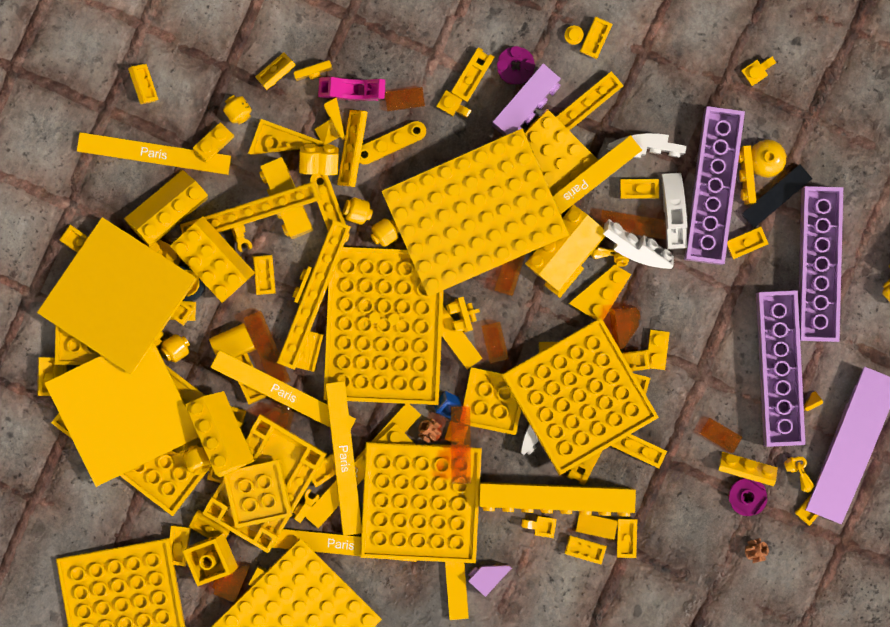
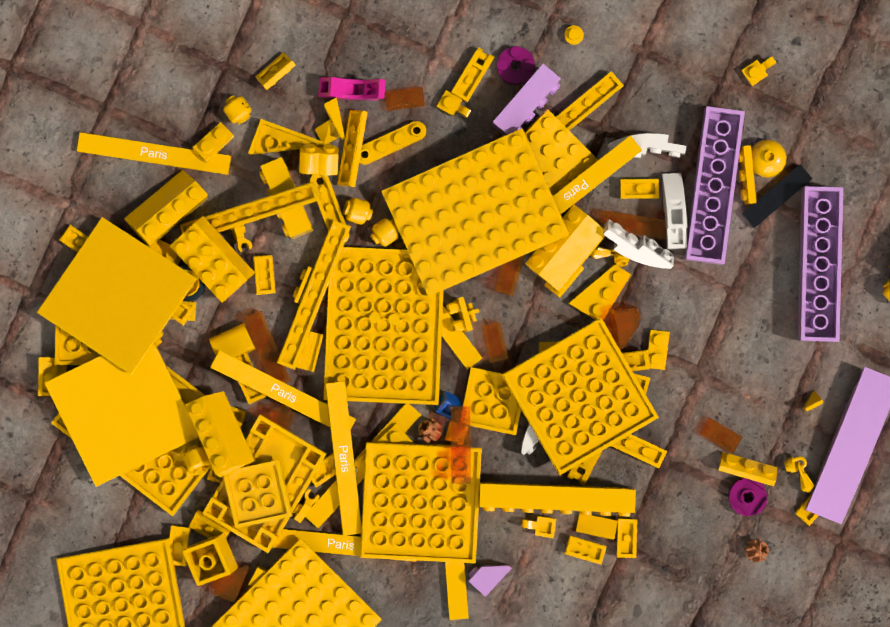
yellow plate [128,64,159,105] -> none
yellow head [160,334,190,363] -> none
yellow plate [294,60,333,81] -> none
yellow plate [580,16,613,60] -> none
yellow plate [727,227,769,259] -> none
lavender brick [756,290,805,447] -> none

